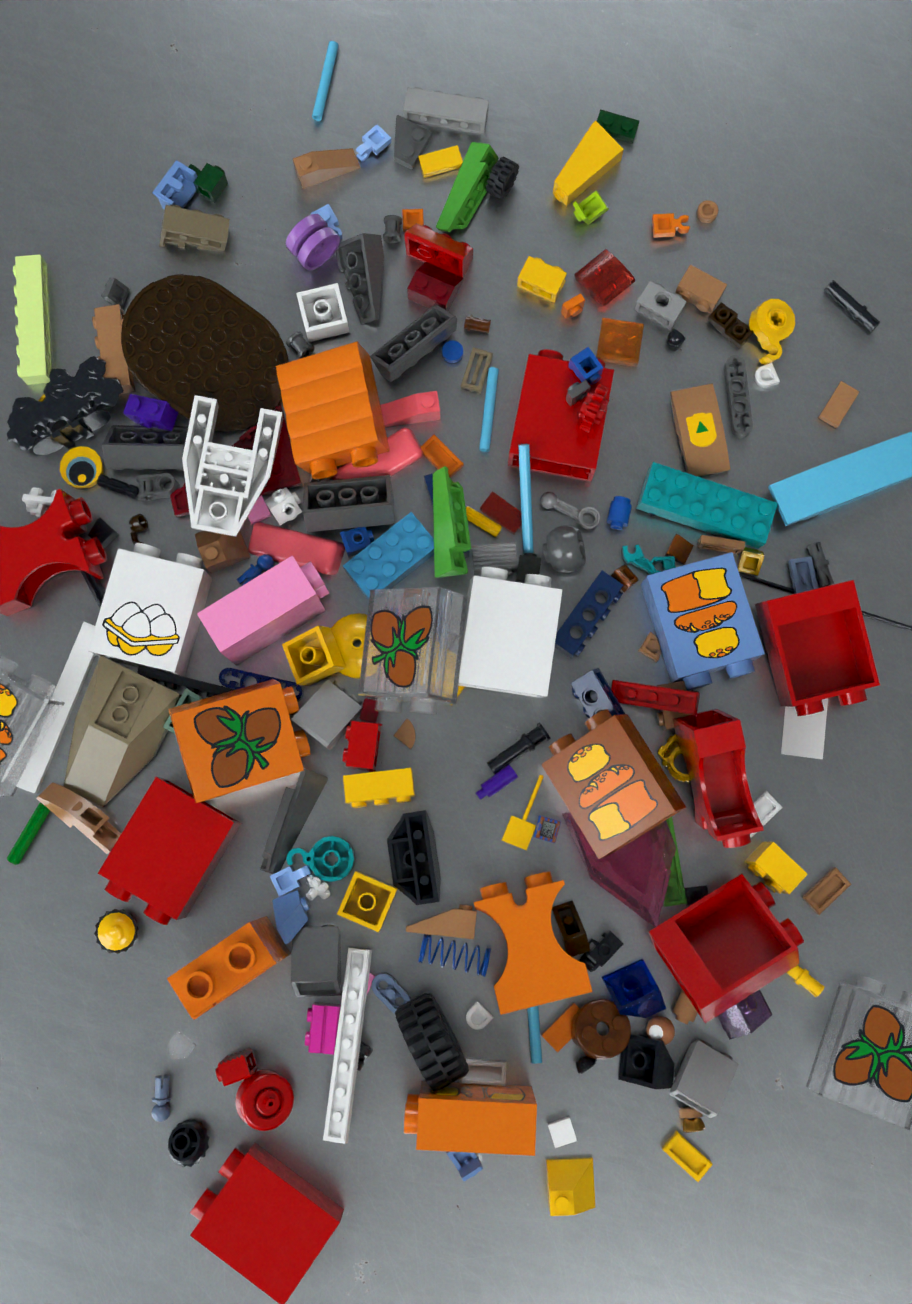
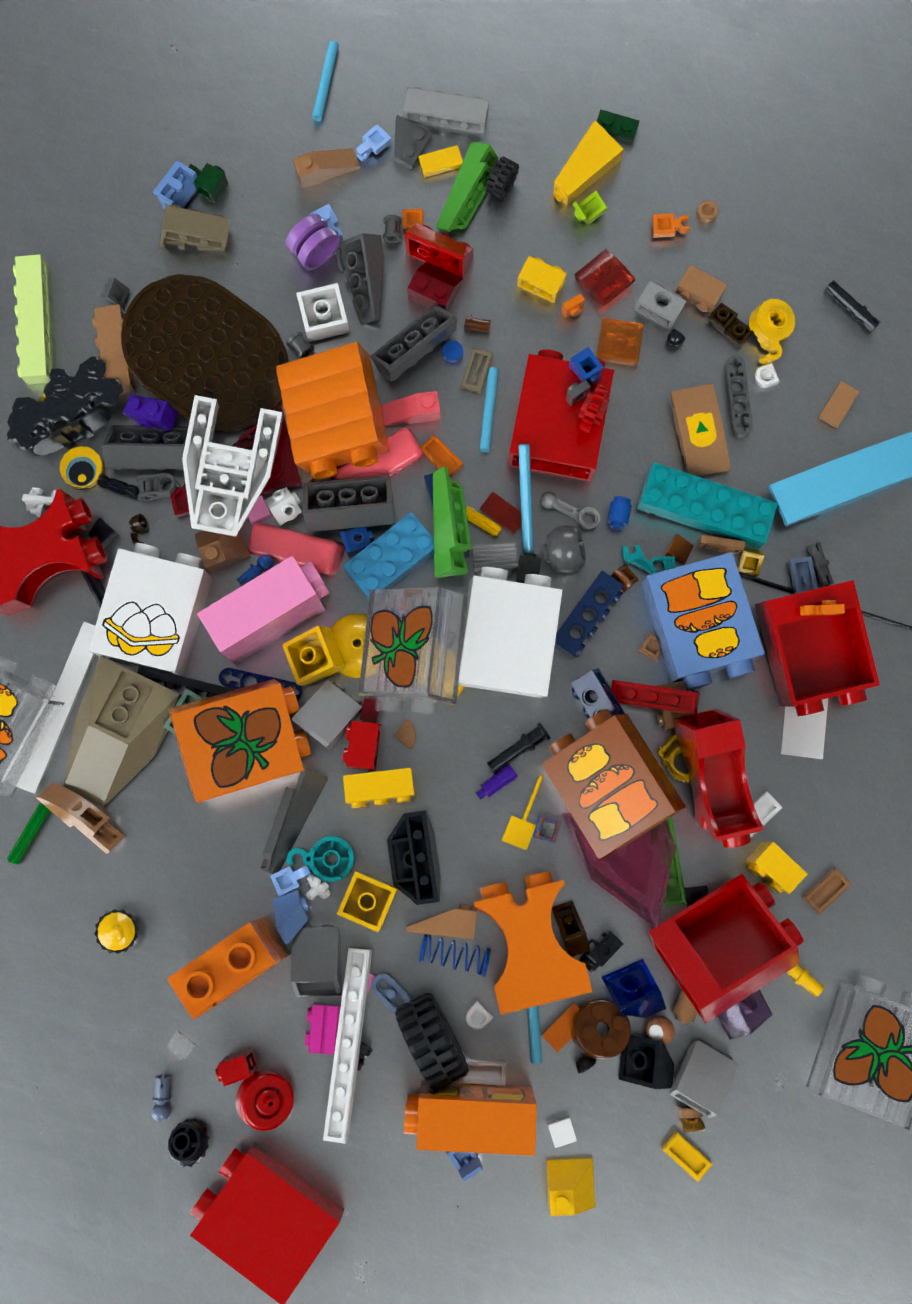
red brick [98,777,242,925] -> none
none -> orange plate [800,600,845,616]

